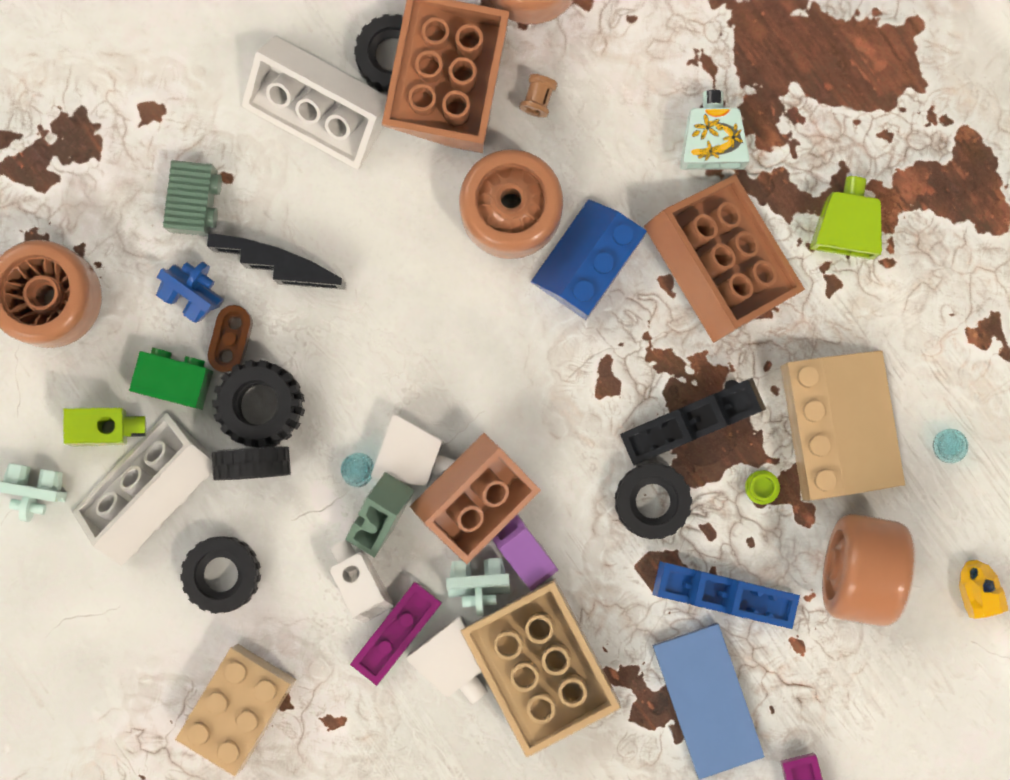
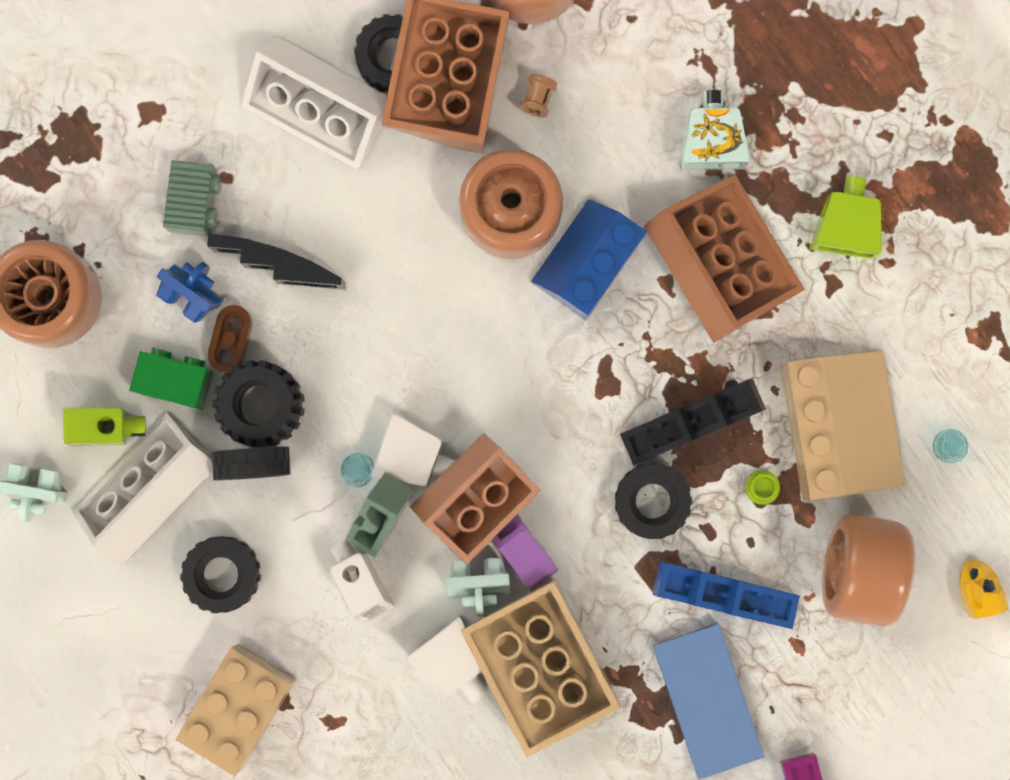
magenta plate [350,581,442,686] -> none

